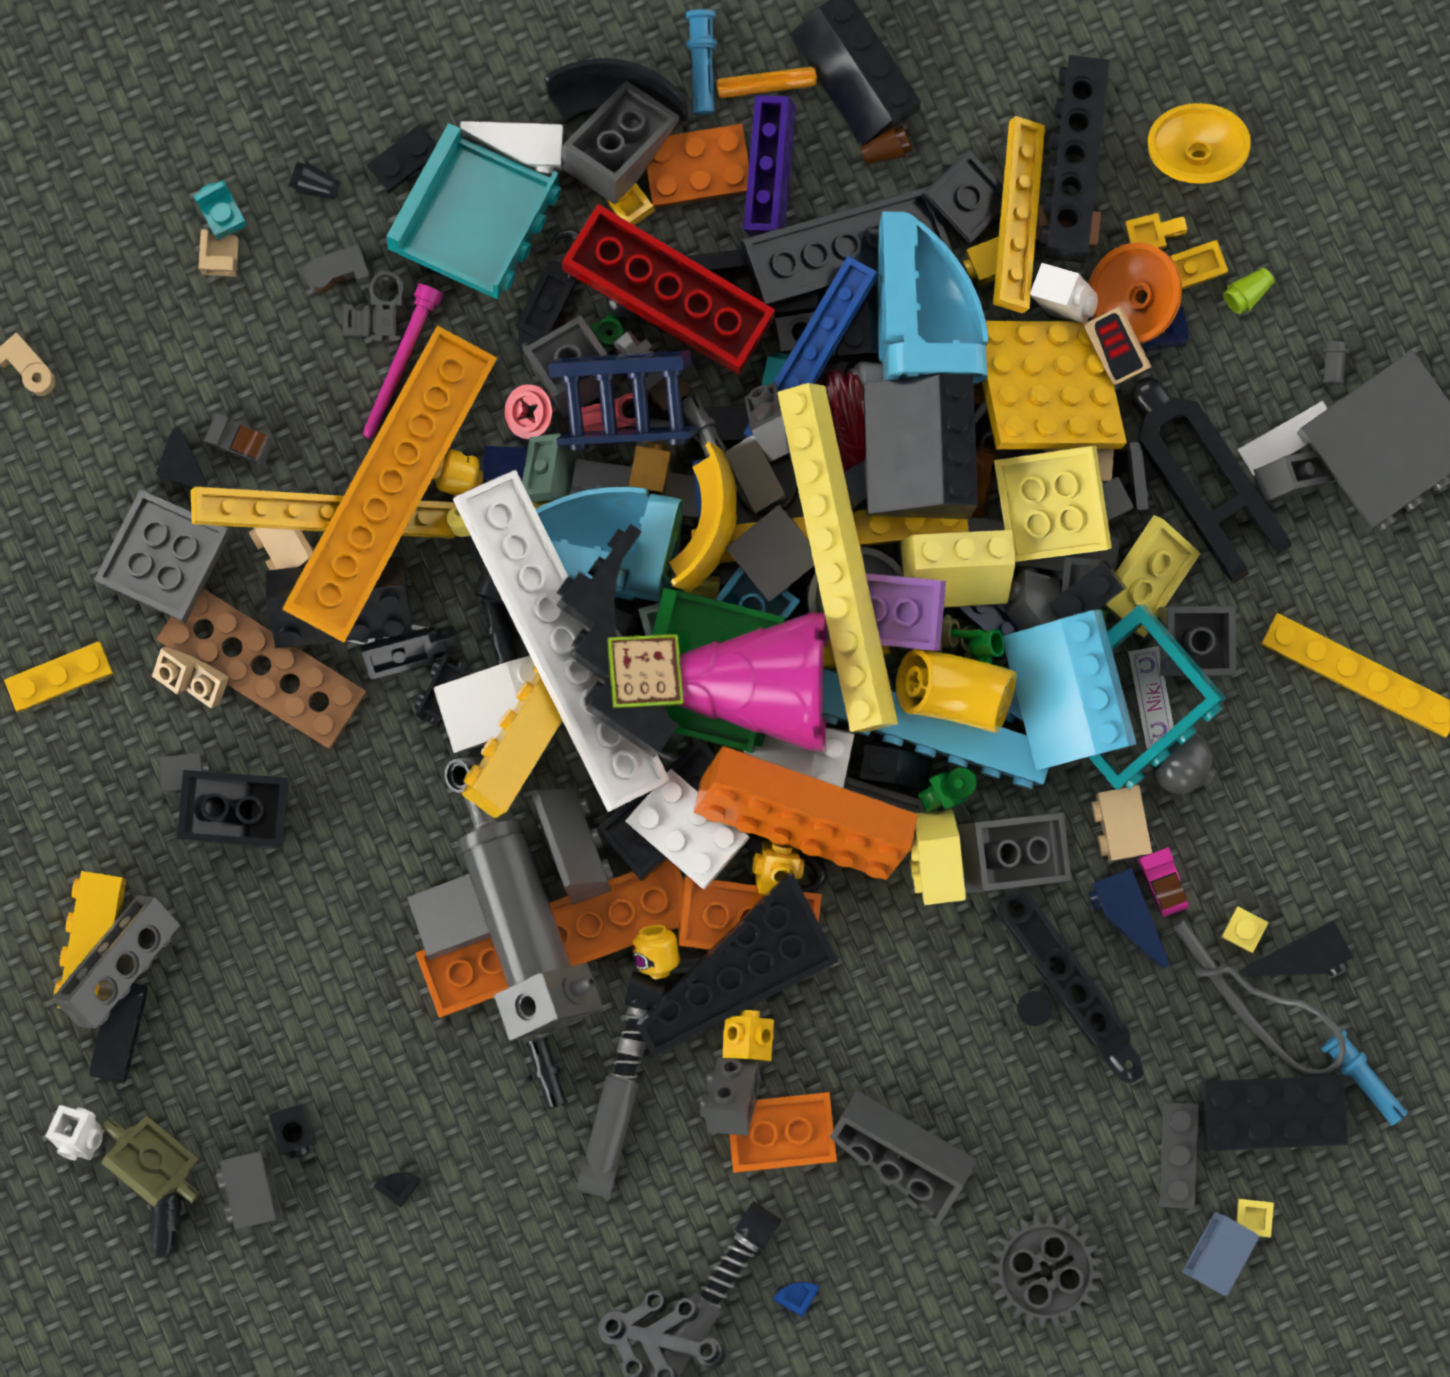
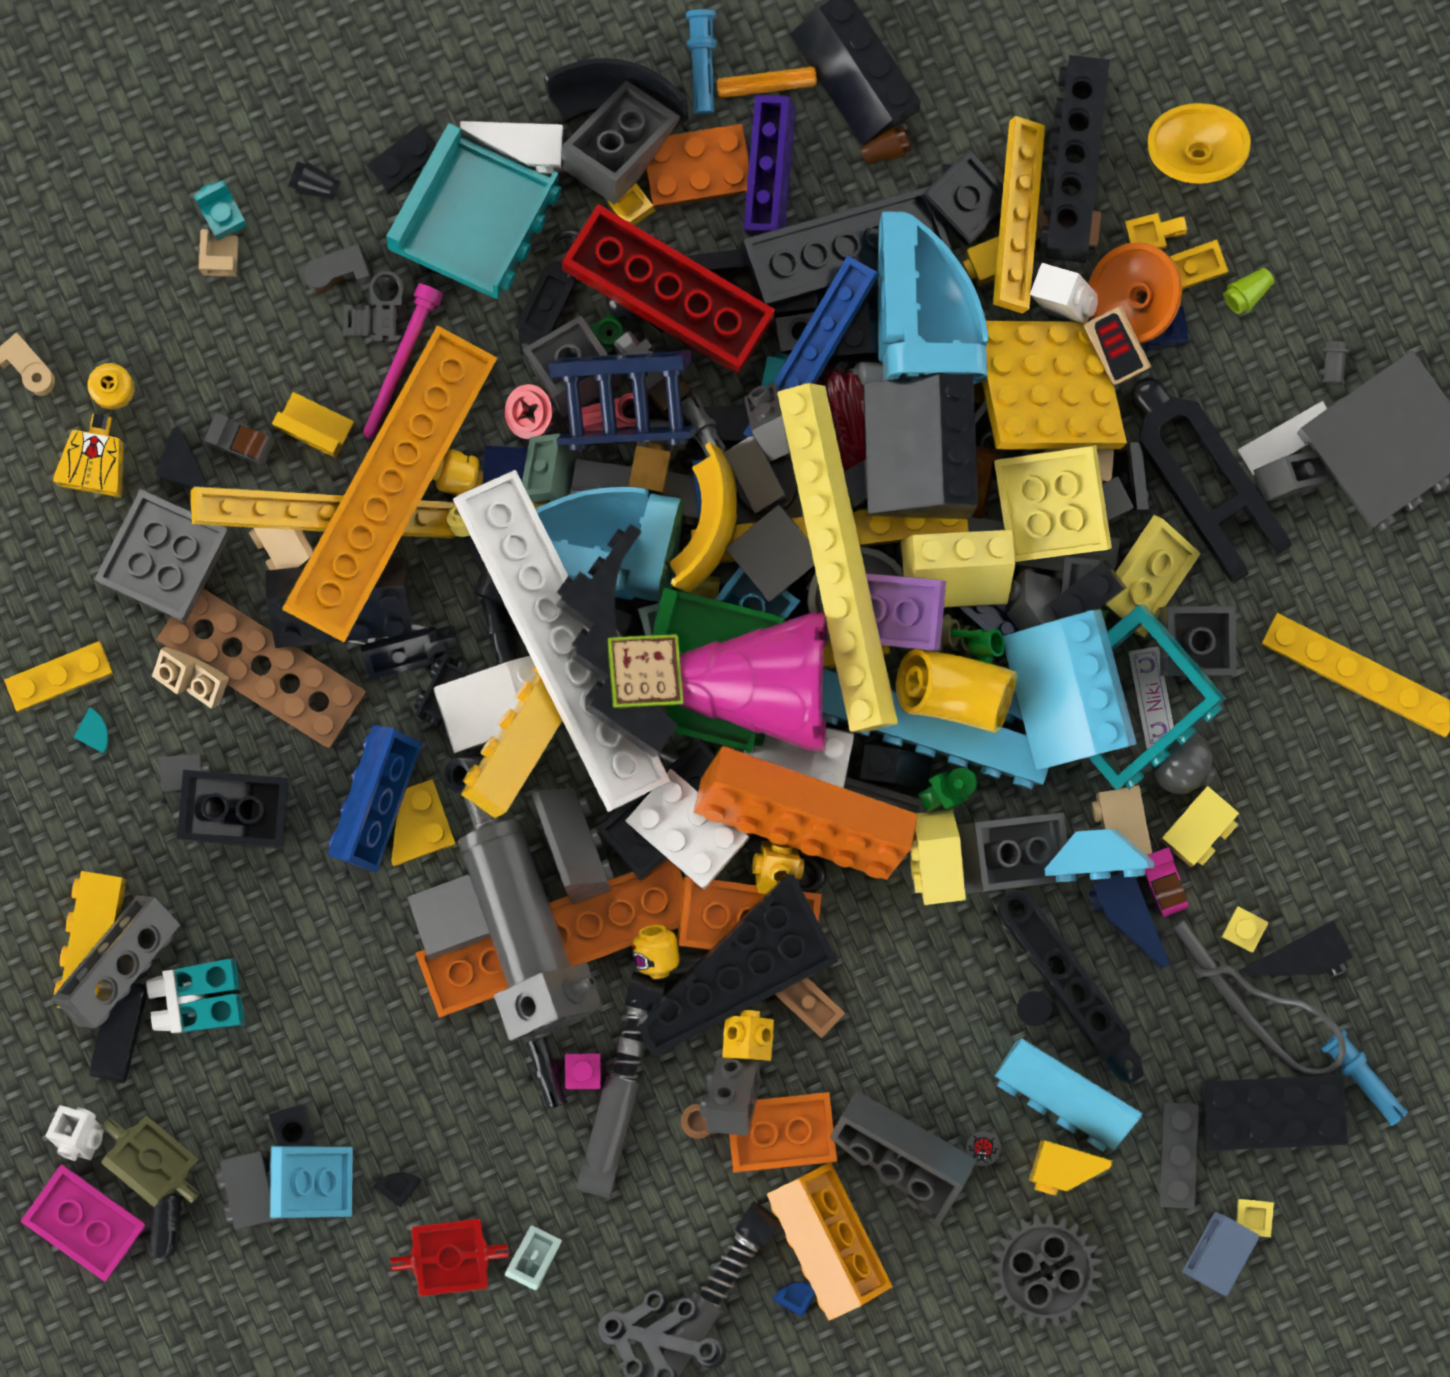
none -> dark pink plate [20,1164,147,1282]
none -> yellow torso [53,414,124,498]
none -> teal tile [73,707,109,754]
none -> yellow head [87,363,135,410]
none -> teal hips [146,958,245,1034]
none -> medium azure plate [270,1147,353,1218]
none -> yellow panel [272,392,354,458]
none -> blue slope [327,725,422,873]
none -> red plate [390,1219,510,1297]
none -> yellow wing [391,779,456,867]
none -> light aqua slope [505,1225,562,1290]
none -> dark pink brick [565,1054,602,1090]
none -> medium nougat plate [681,1104,711,1139]
none -> light orange slope [767,1162,893,1320]
none -> medium nougat plate [775,977,845,1039]
none -> tile [965,1131,1000,1166]
none -> medium azure slope [994,1039,1142,1152]
none -> yellow slope [1029,1140,1112,1196]
none -> medium azure slope [1045,829,1155,882]
none -> light yellow brick [1160,786,1239,867]

